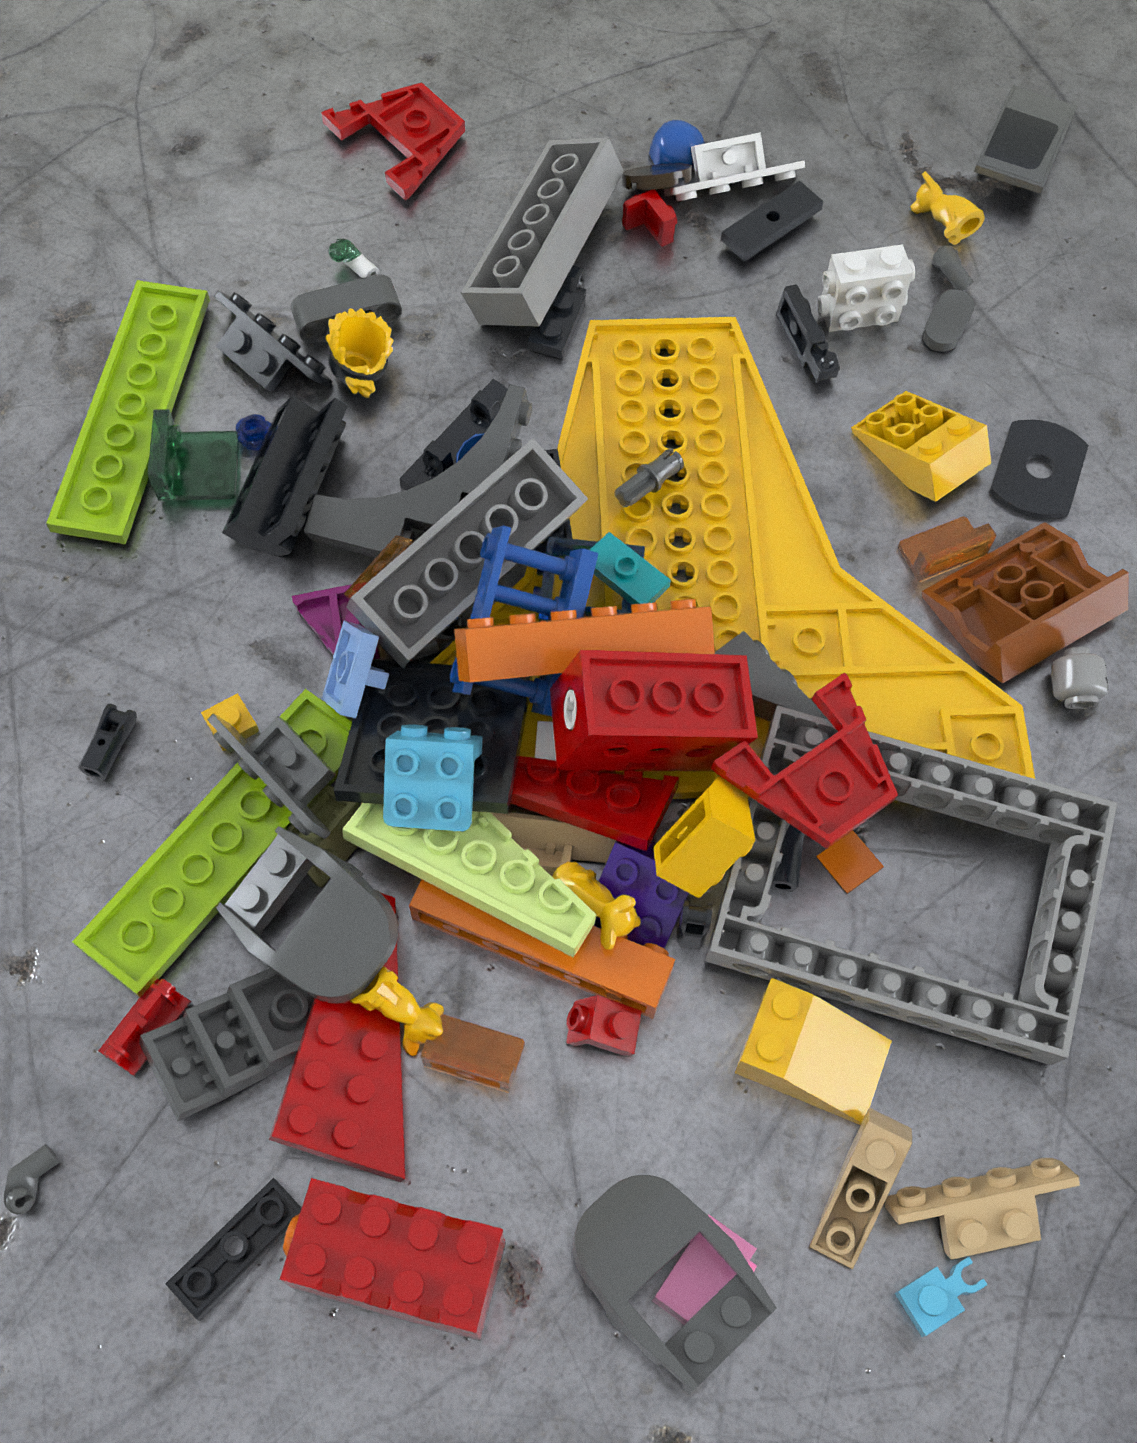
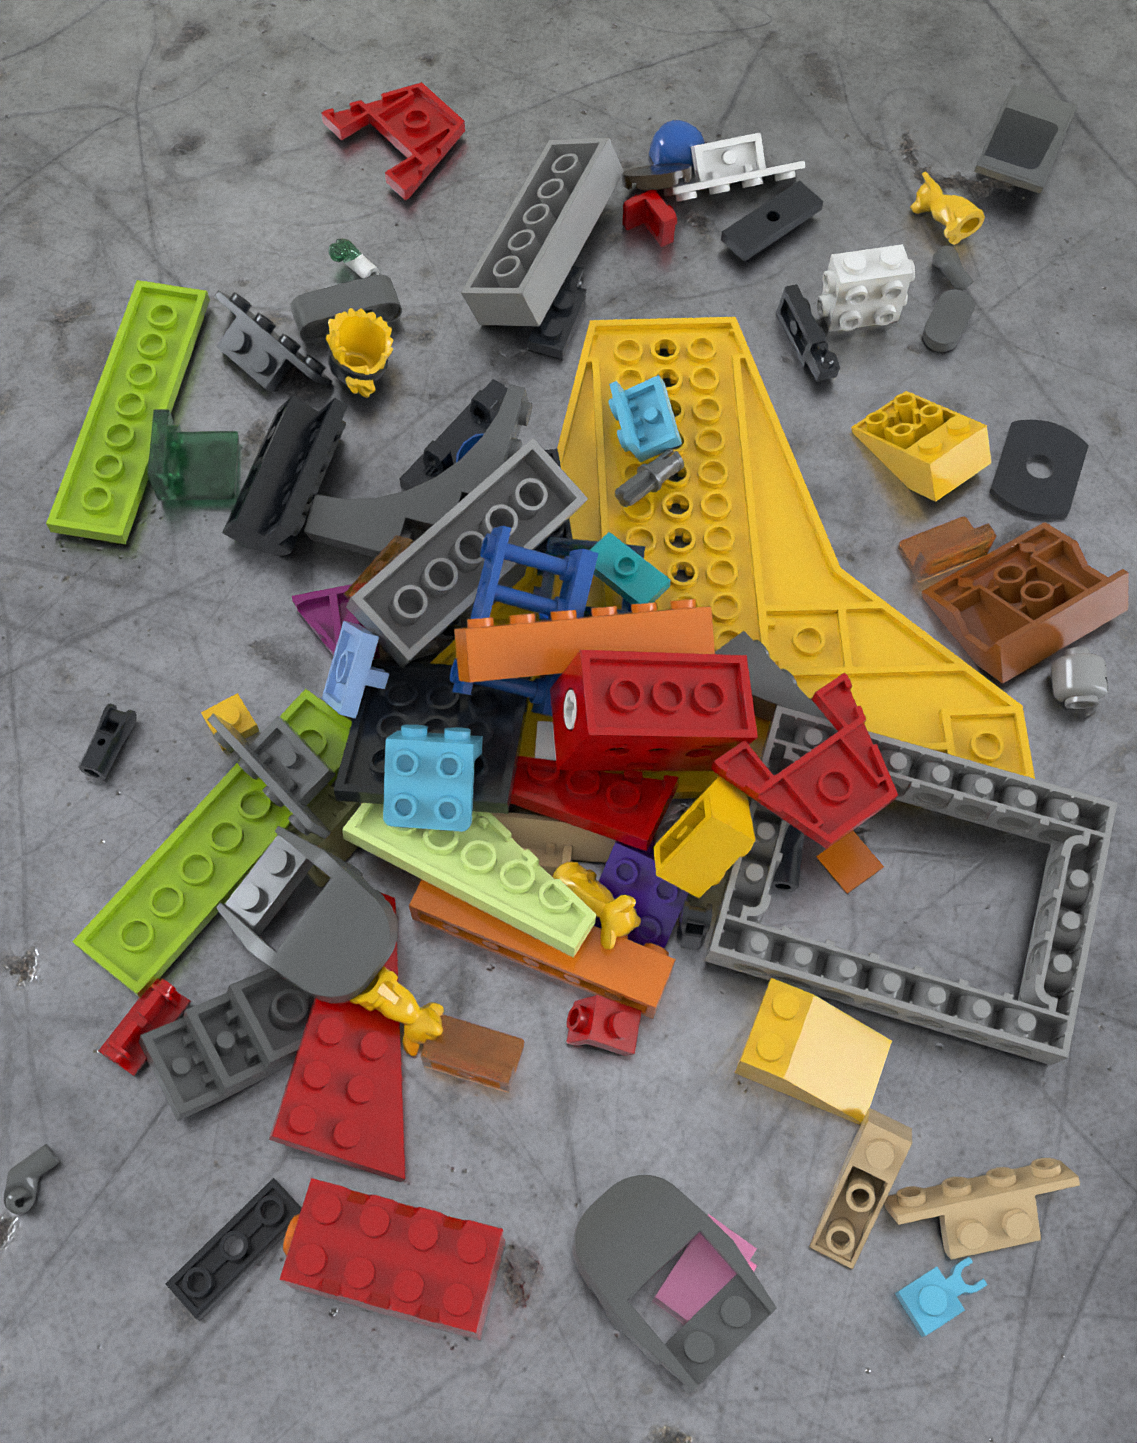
clear blue plate [235,414,271,450] -> none
none -> medium azure bracket [608,375,682,462]

